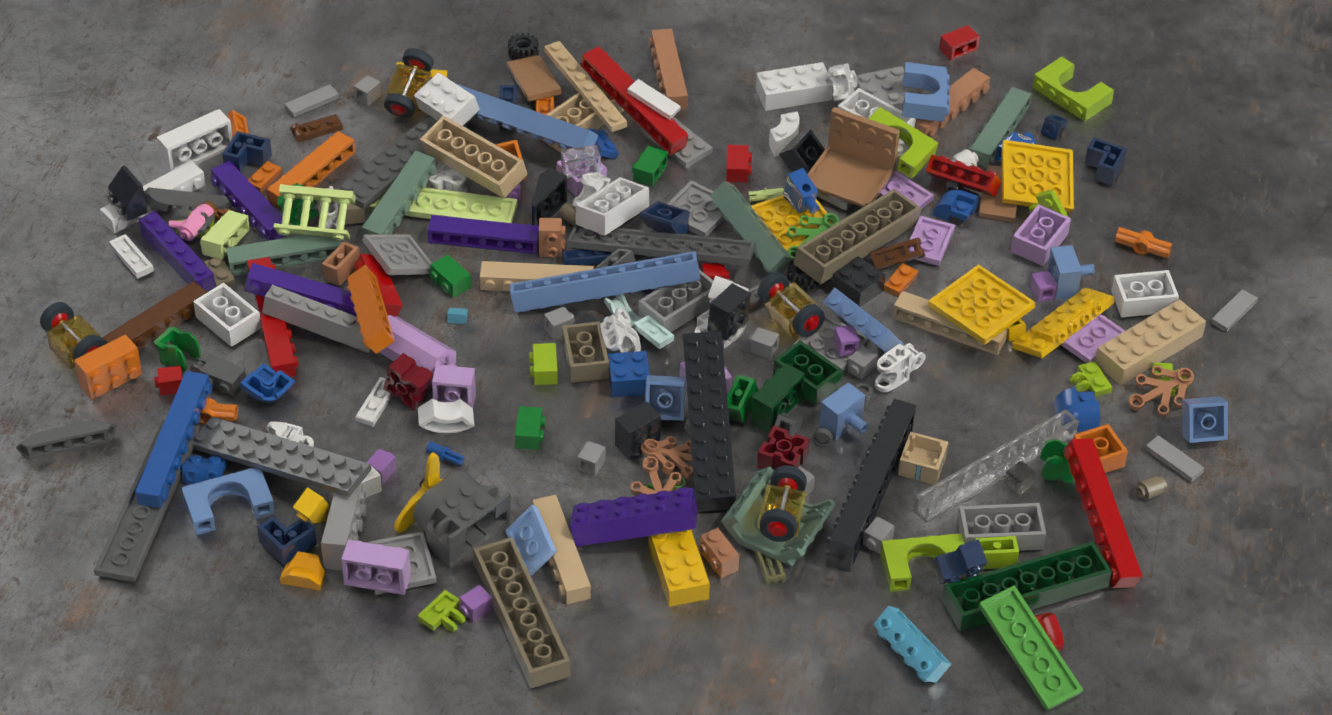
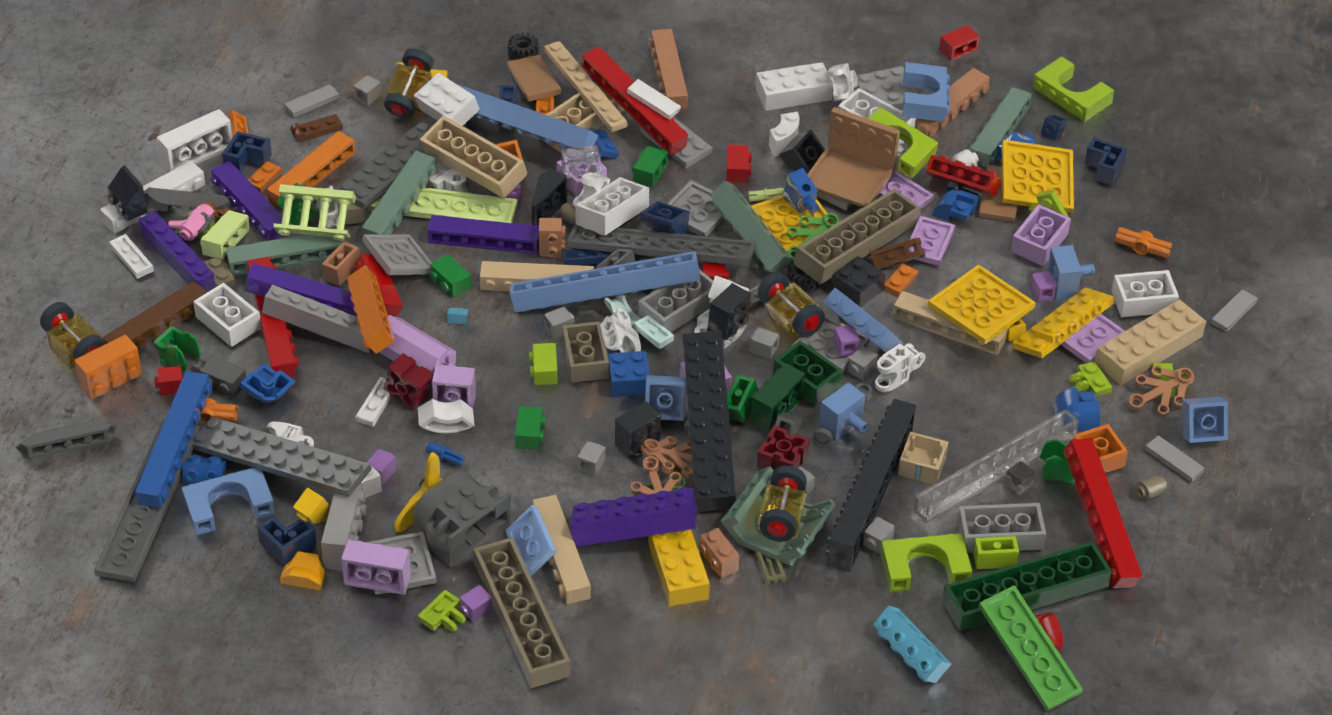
dark blue brick [933,539,988,584] -> none

